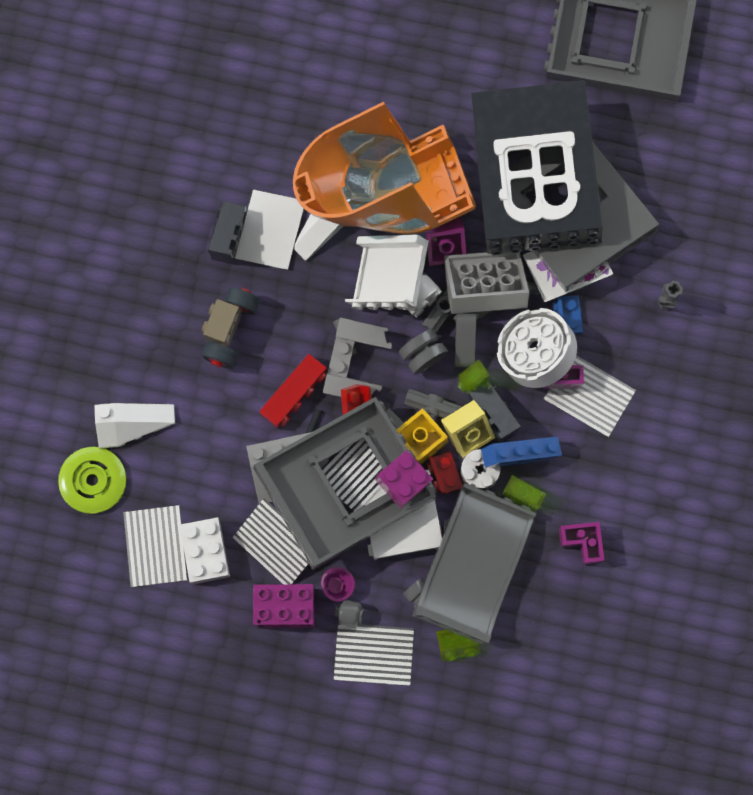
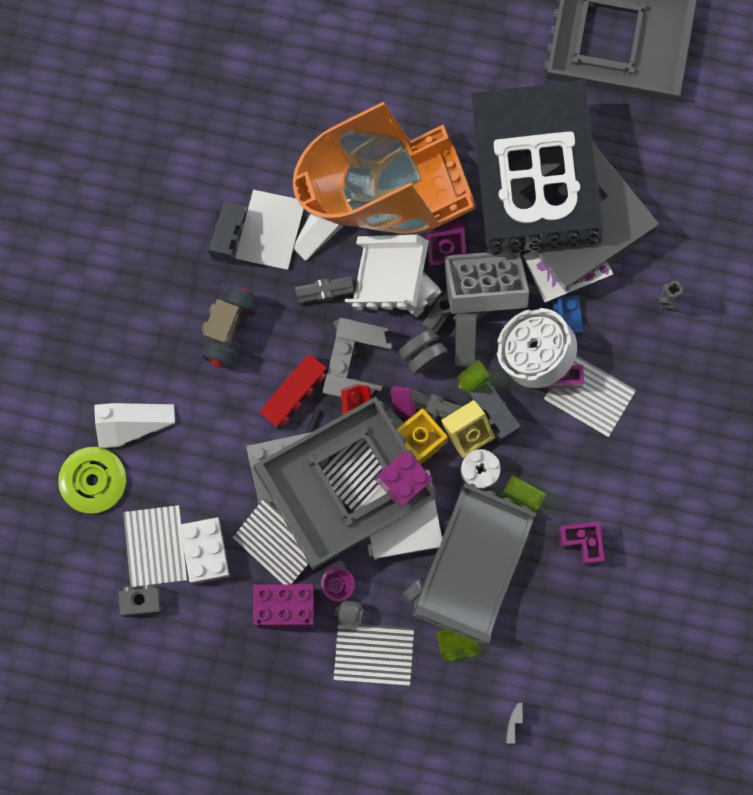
red bracket [426,452,462,496] -> none
blue brick [481,437,562,468] -> none
none -> dark grey brick [118,585,161,616]
none -> dark grey piece [295,276,354,304]
none -> magenta slope [391,386,416,420]
none -> light grey slope [506,703,523,744]

